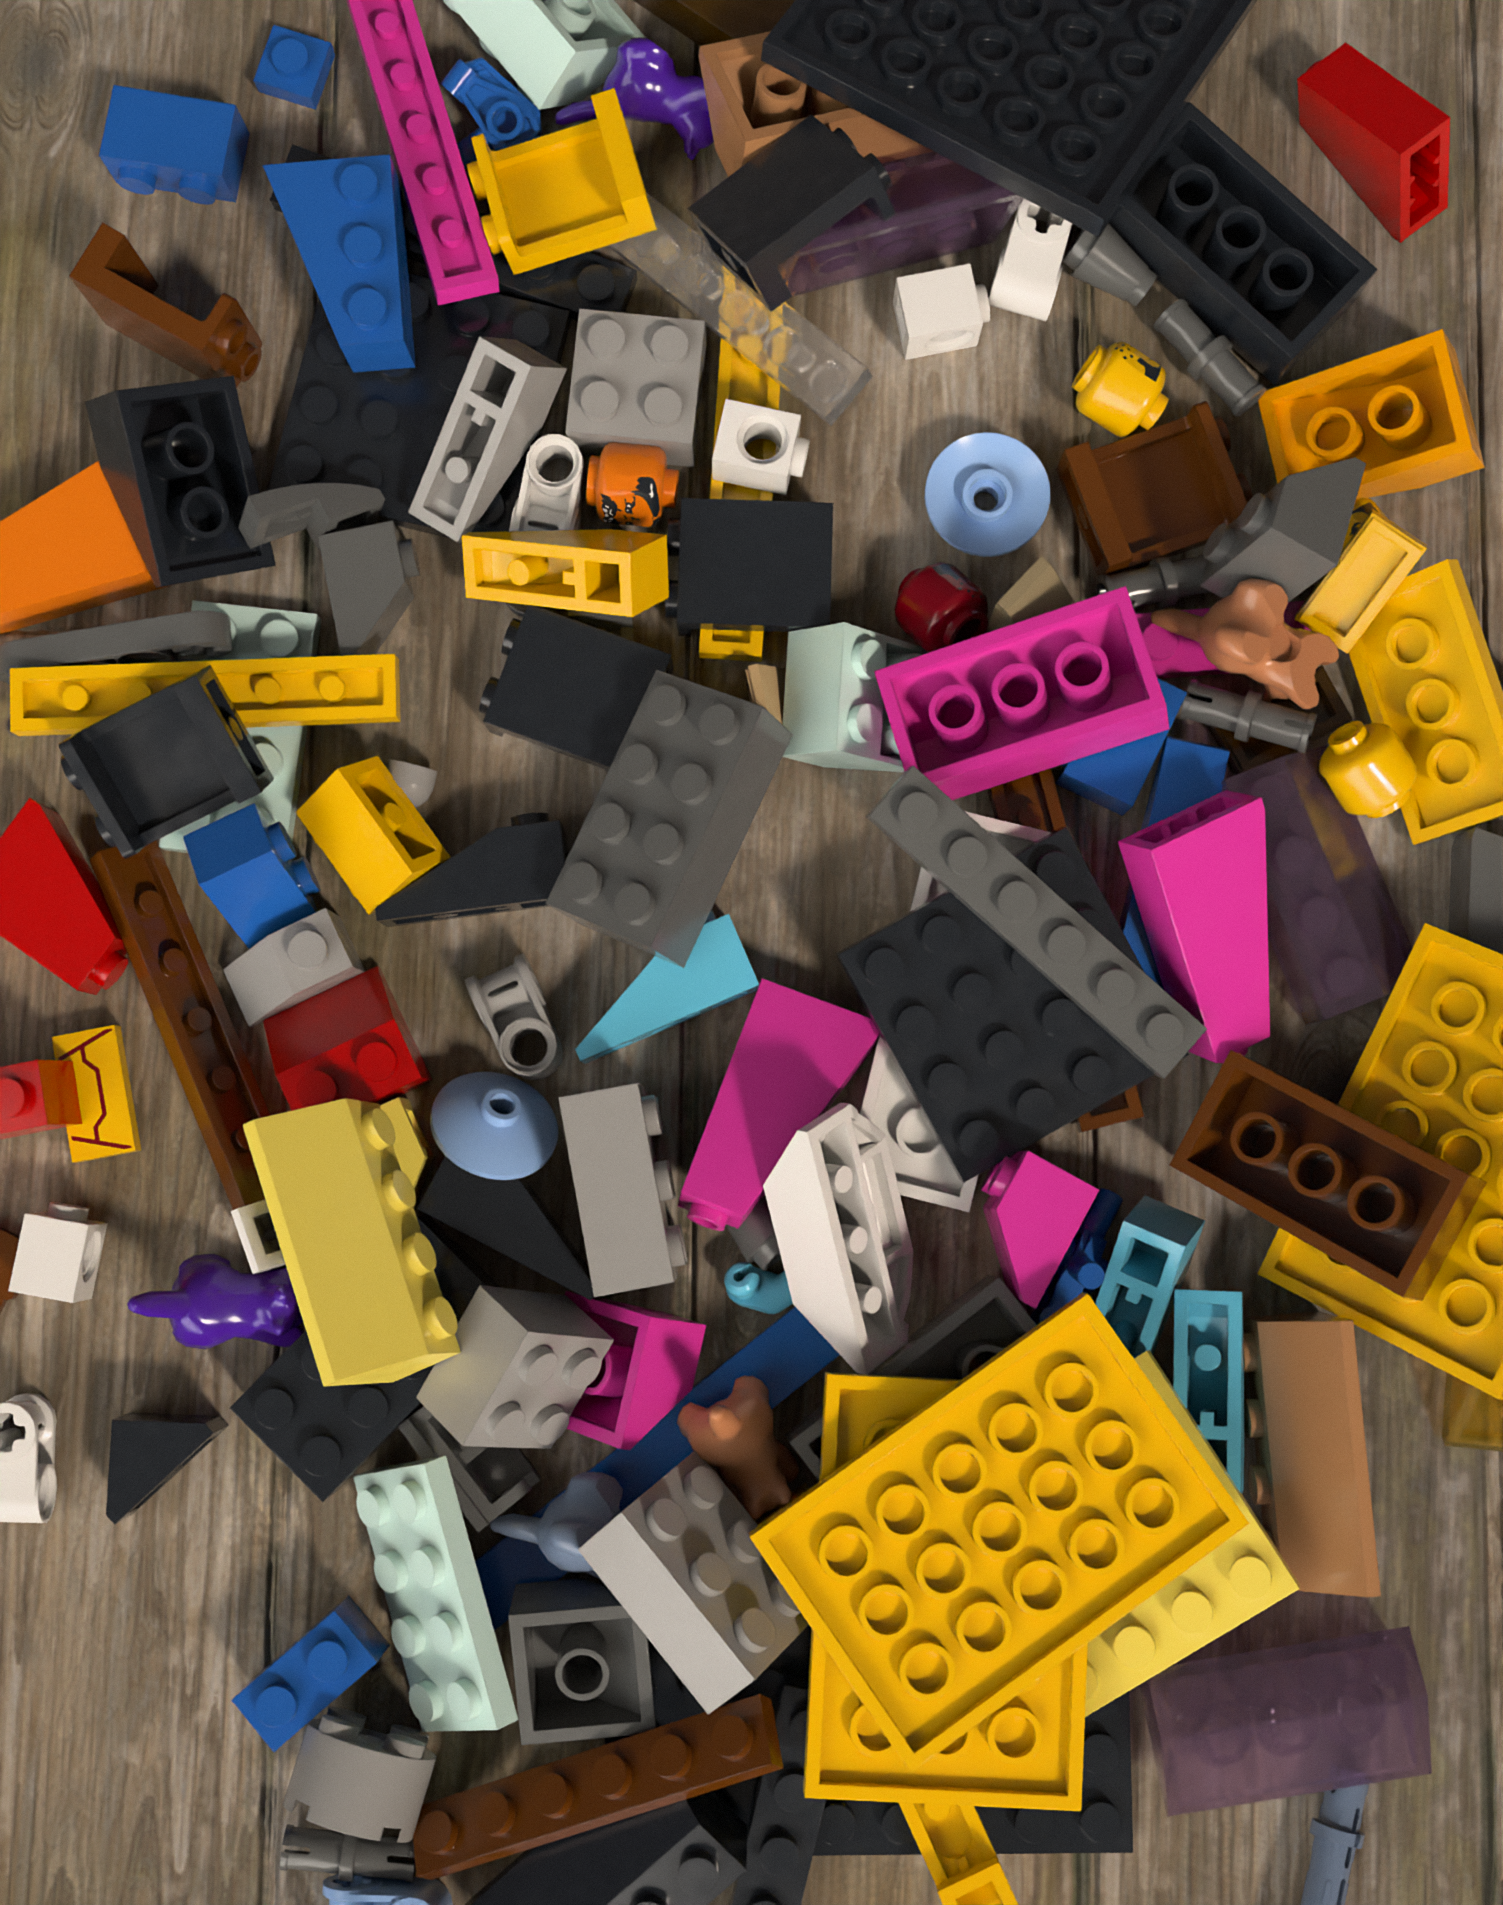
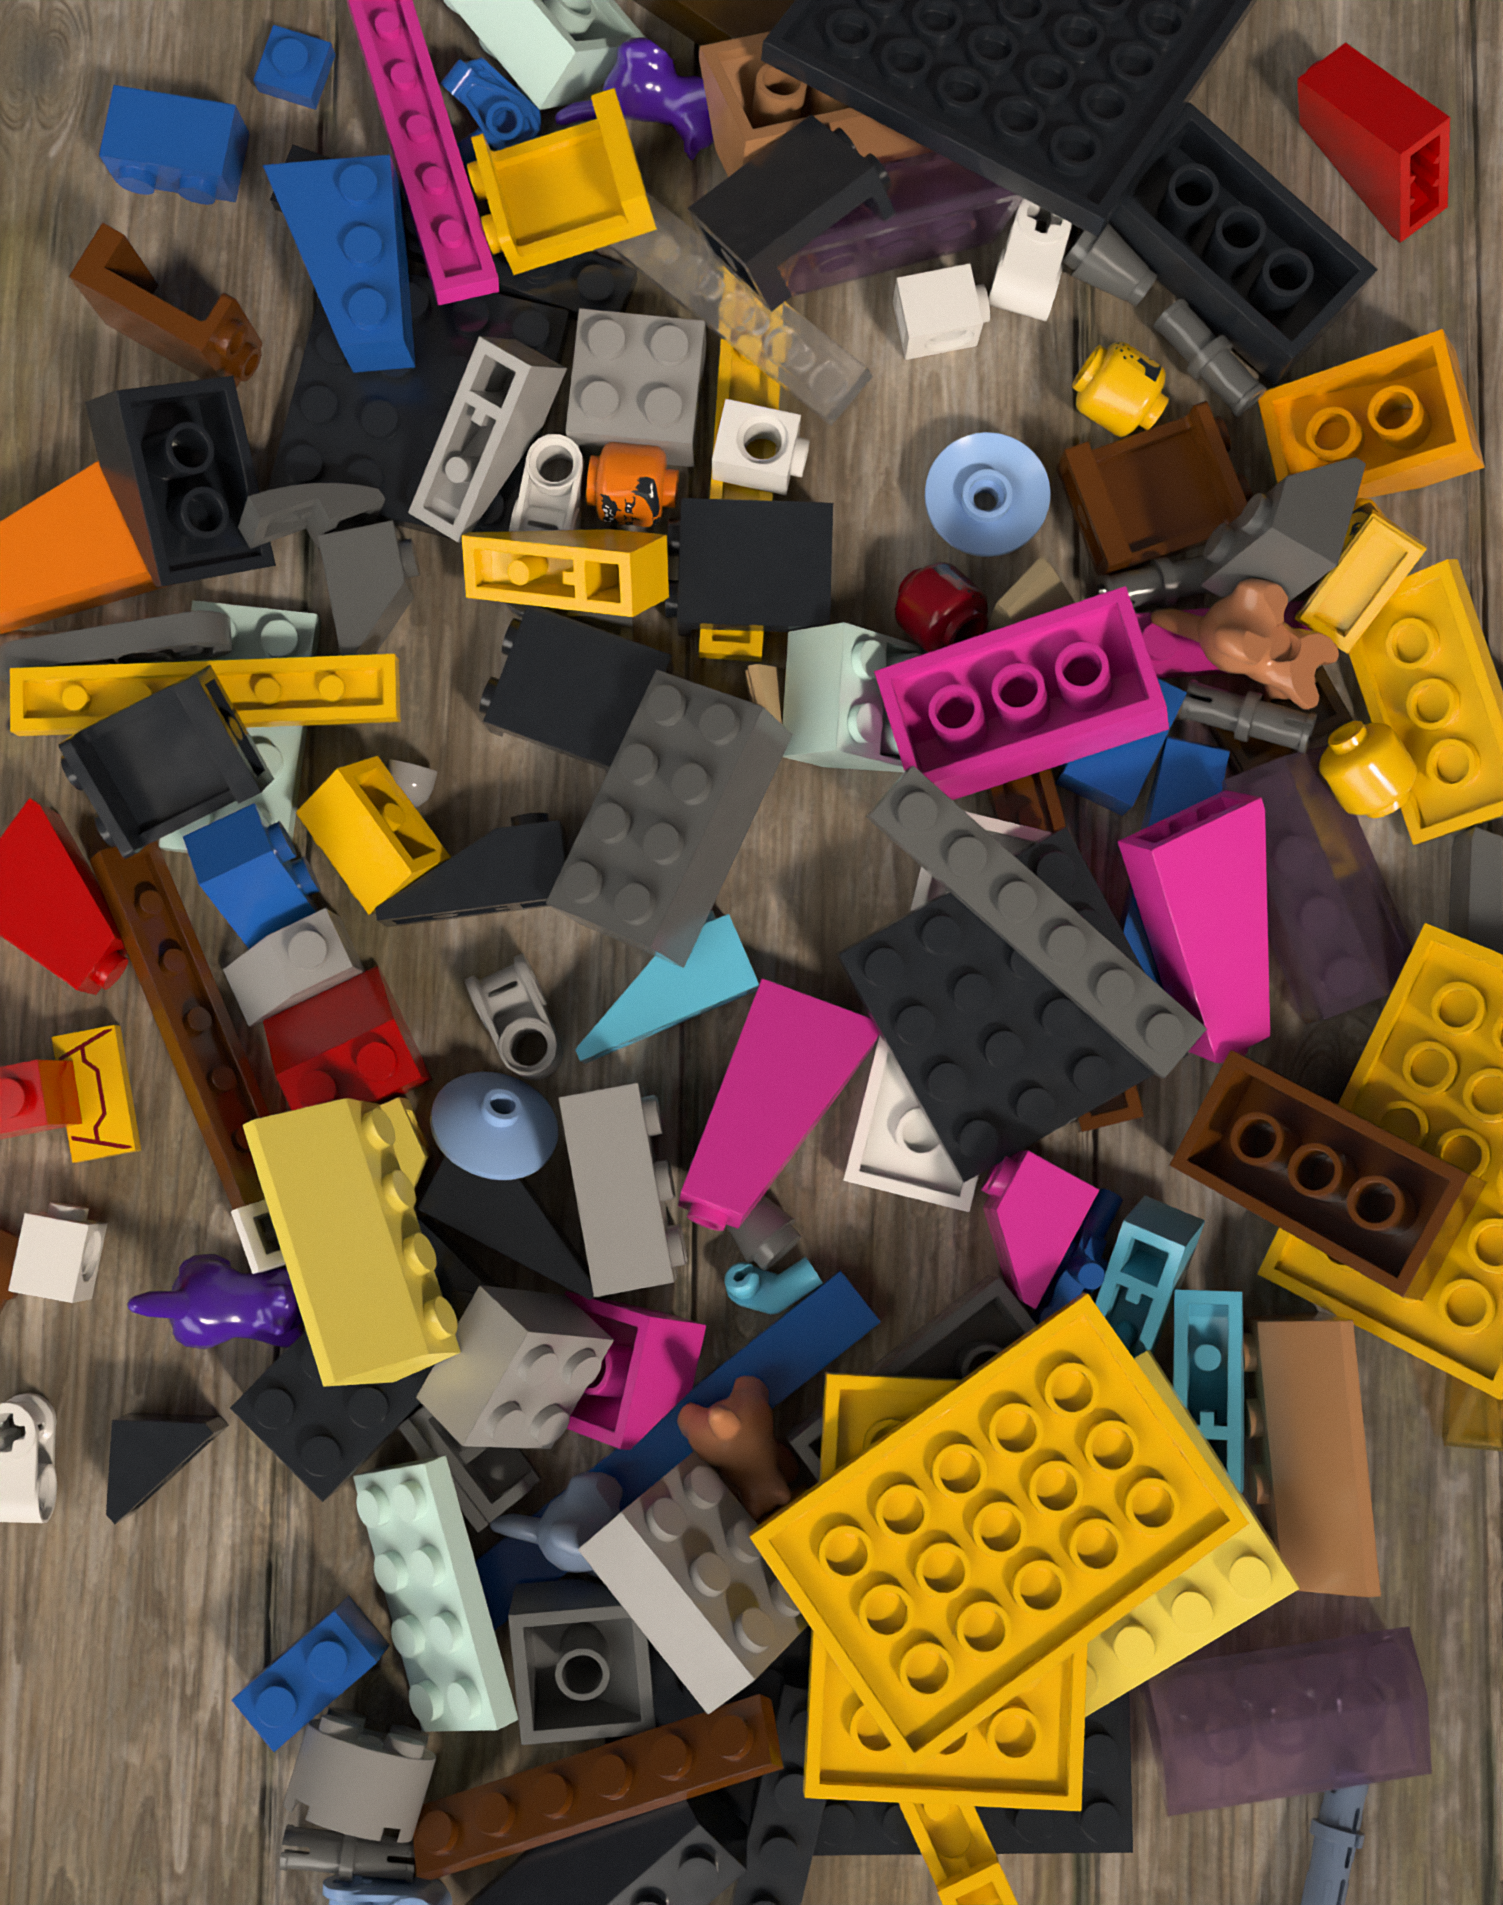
white wedge [763,1103,913,1374] -> none

